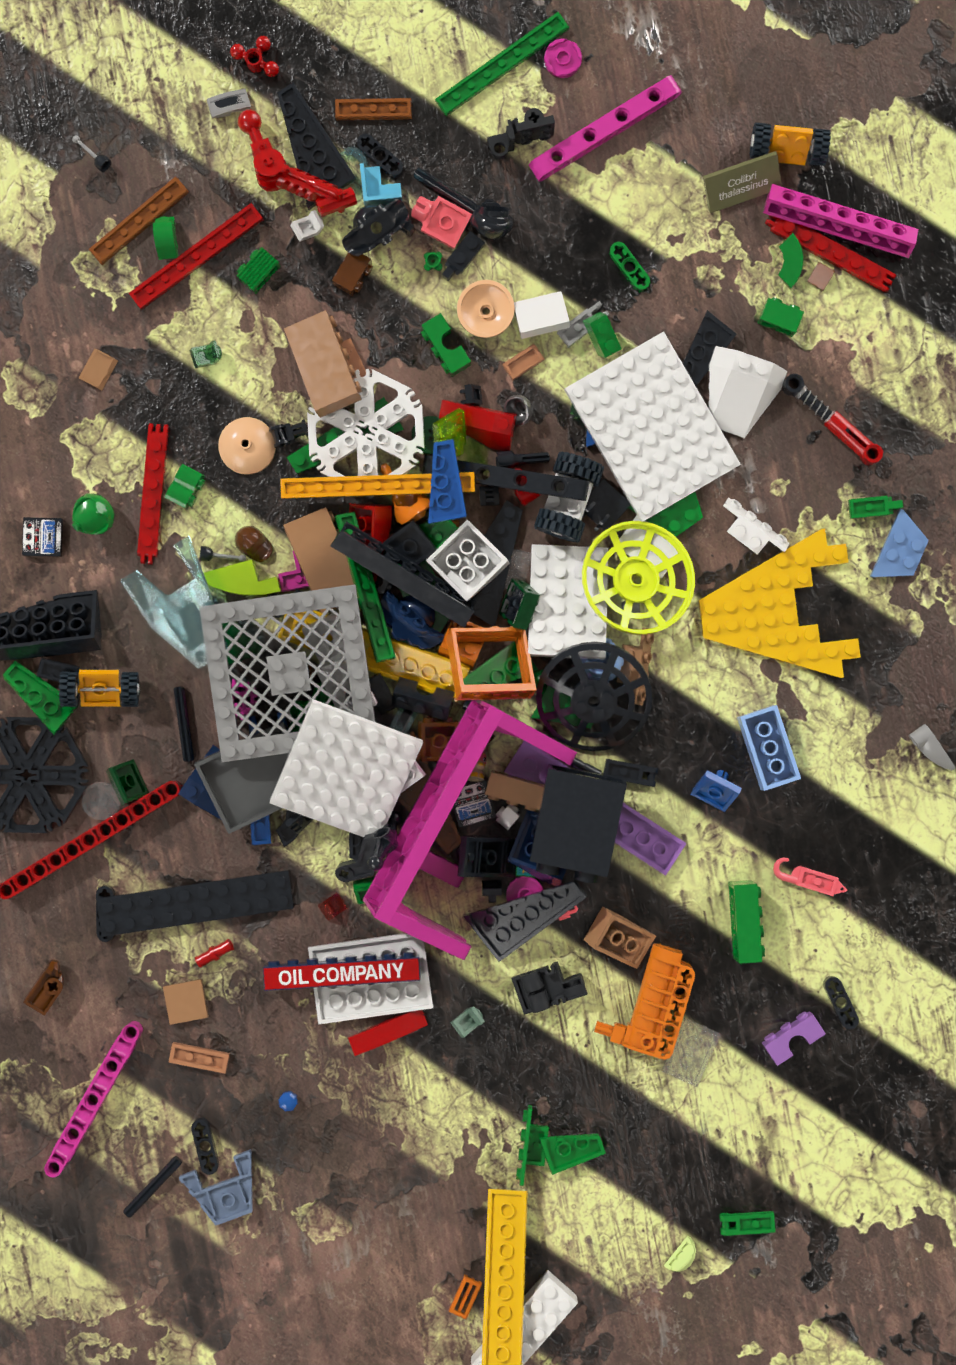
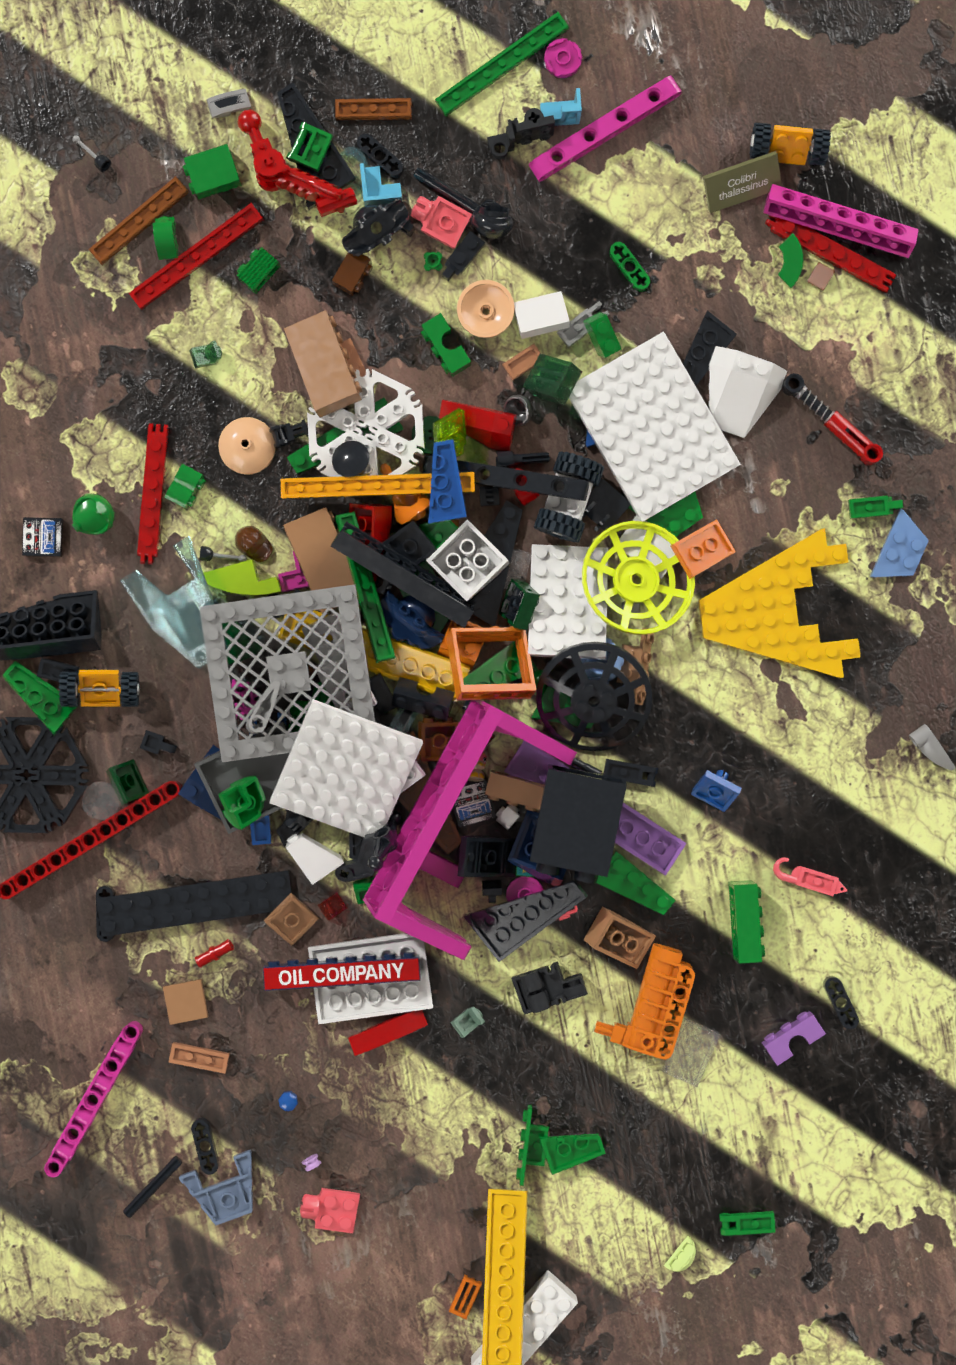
reddish brown piece [23,959,64,1016] -> none
medium nougat piece [79,348,118,391] -> none
black axle [173,686,194,762] -> none
red piece [230,36,279,77] -> none
white bracket [290,210,324,242] -> none
black tile [460,384,483,406] -> none
white bracket [723,498,789,555] -> none
light blue brick [737,705,801,791] -> none
green brick [757,297,804,337] -> none
none -> black plate [140,730,177,754]
none -> green brick [183,144,242,200]
none -> green brick [218,776,266,830]
none -> light grey piece [246,680,280,734]
none -> medium nougat tile [264,893,319,946]
none -> green plate [286,122,333,172]
none -> white slope [286,833,344,885]
none -> coral plate [300,1188,360,1233]
none -> lavender bush [302,1154,321,1171]
none -> black dish [332,441,369,477]
none -> clear green brick [523,353,583,406]
none -> medium azure panel [540,88,582,126]
none -> green wing [597,851,676,915]
none -> orange tile [670,519,736,579]

